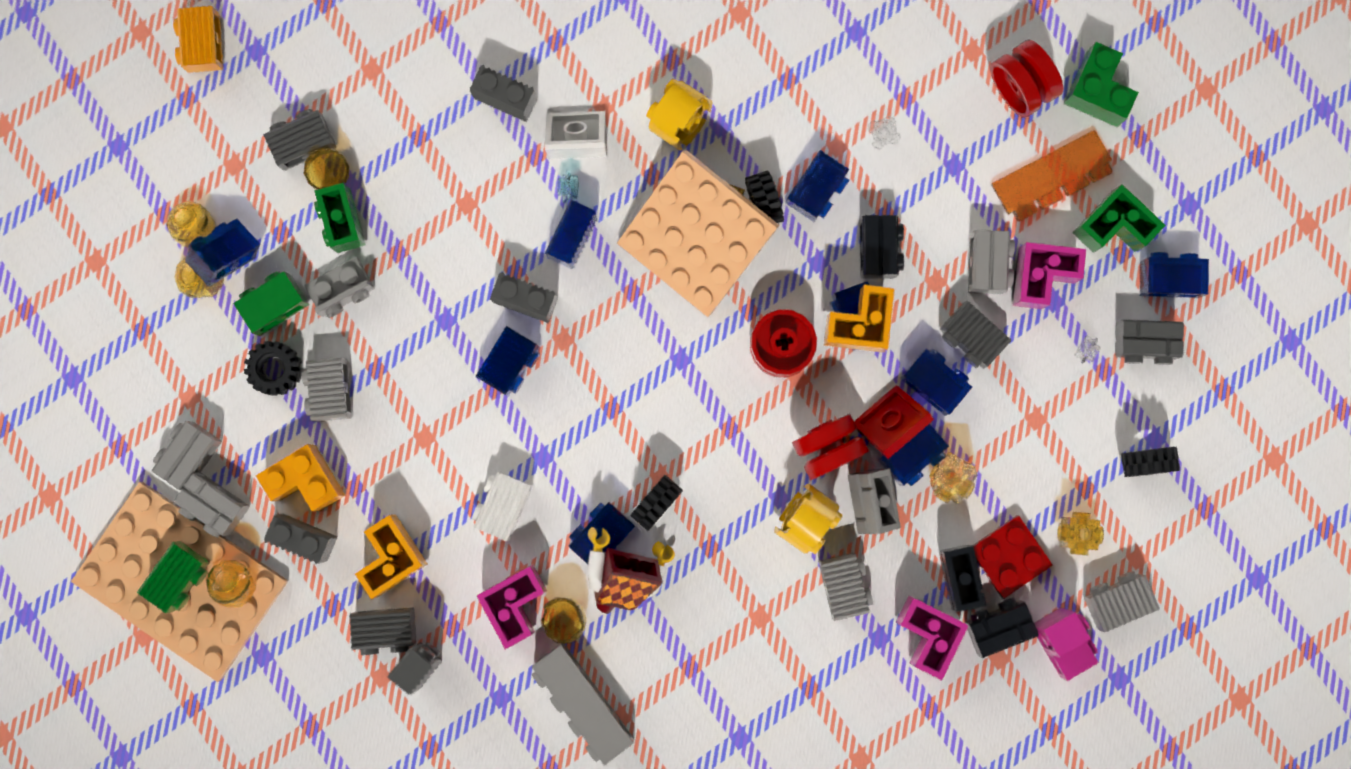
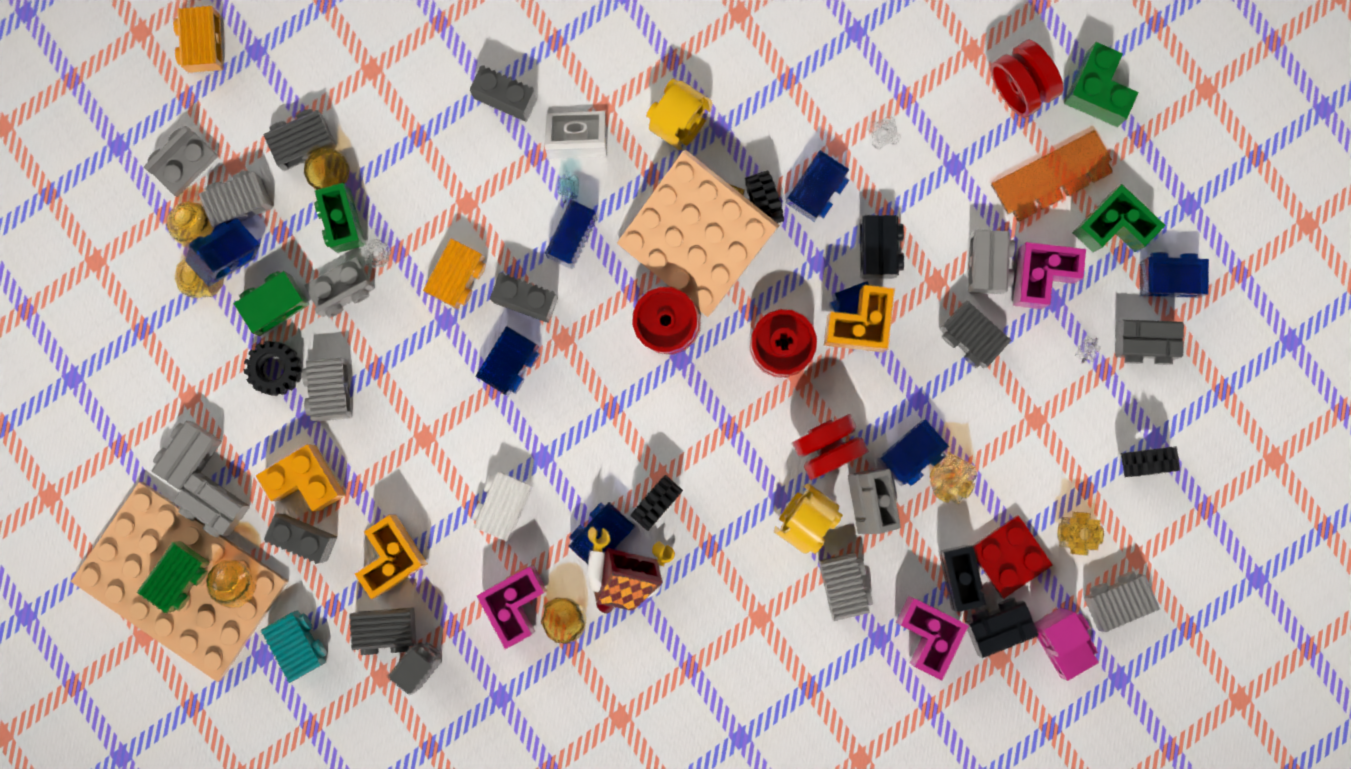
light grey brick [532,642,634,766] -> none
red plate [854,385,934,459] -> none
clear blue brick [900,349,972,416] -> none
none -> light grey bracket [144,126,218,197]
none -> light grey brick [199,170,273,231]
none -> teal brick [261,610,327,683]
none -> clear plate [361,239,391,268]
none -> light orange brick [423,238,486,310]
none -> red wheel [632,287,701,355]

